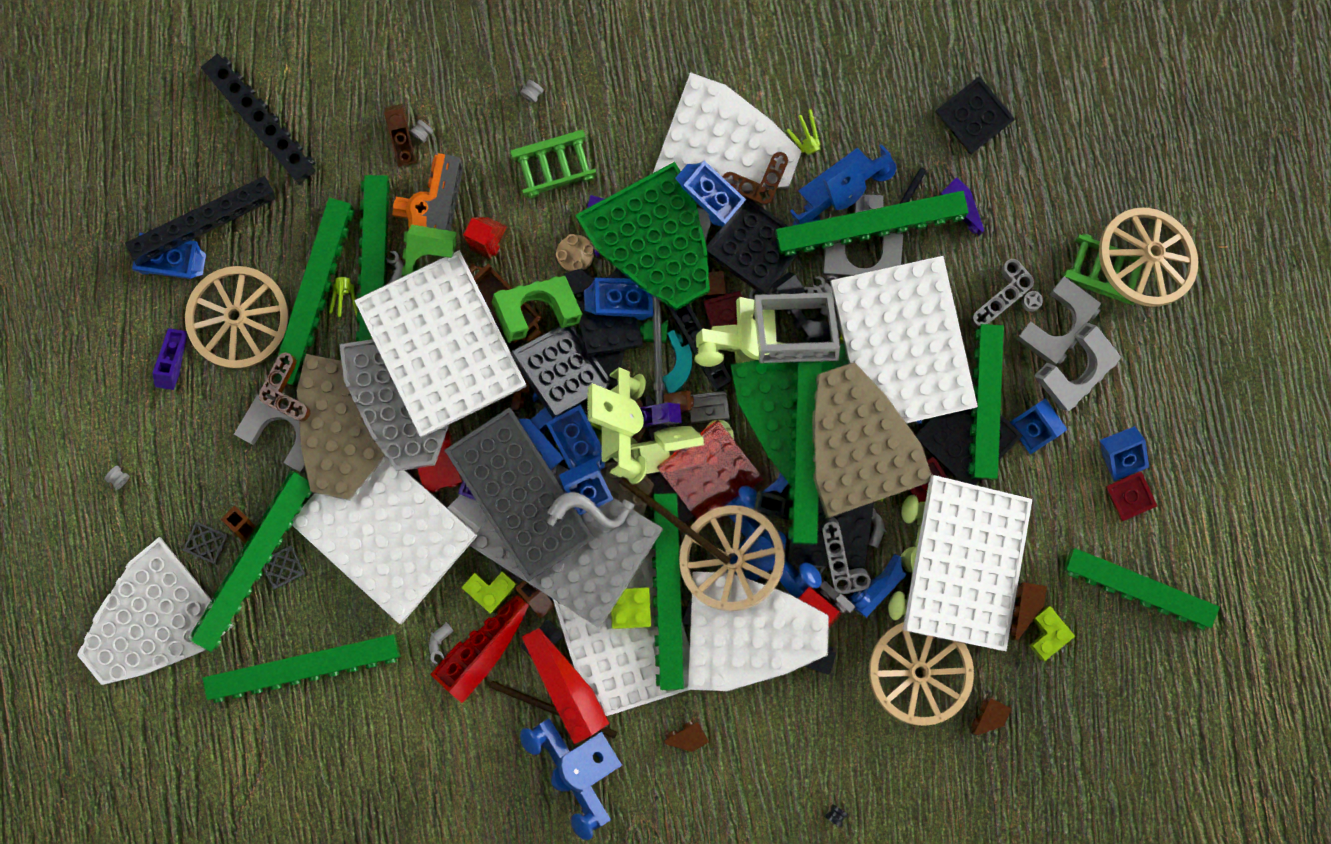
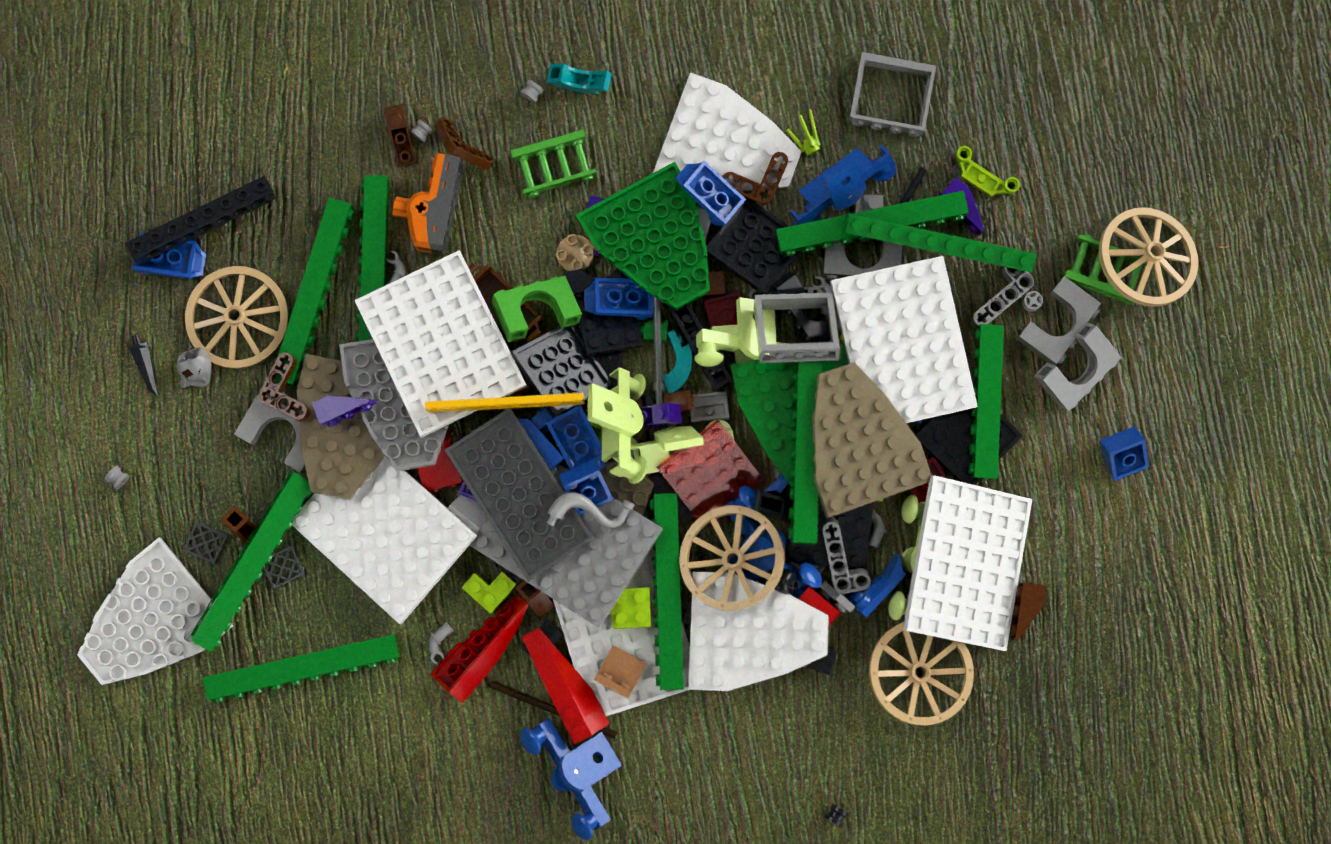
dark purple slope [152,328,187,390] -> none
black brick [200,53,316,185] -> none
lime plant [329,277,359,317] -> none
bright green arch [402,224,457,276] -> none
red wedge [464,217,507,260] -> none
dark brown piece [619,477,731,565] -> none
reddish brown slope [664,720,709,752] -> none
black plate [935,76,1015,155] -> none
reddish brown slope [971,698,1012,735] -> none
blue slope [1010,398,1068,455] -> none
lime brick [1029,606,1075,661] -> none
green brick [1063,548,1220,631] -> none
dark red plate [1105,471,1158,522] -> none
none -> black bar [129,335,158,397]
none -> light grey piece [176,347,211,388]
none -> slope [312,395,378,427]
none -> yellow tile [425,393,585,413]
none -> reddish brown beam [435,117,494,170]
none -> teal arch [546,64,612,94]
none -> medium nougat bracket [594,646,647,699]
none -> black head [770,568,799,594]
none -> green brick [842,212,1036,273]
none -> light grey window [848,52,936,137]
none -> lime plate [956,146,1020,198]

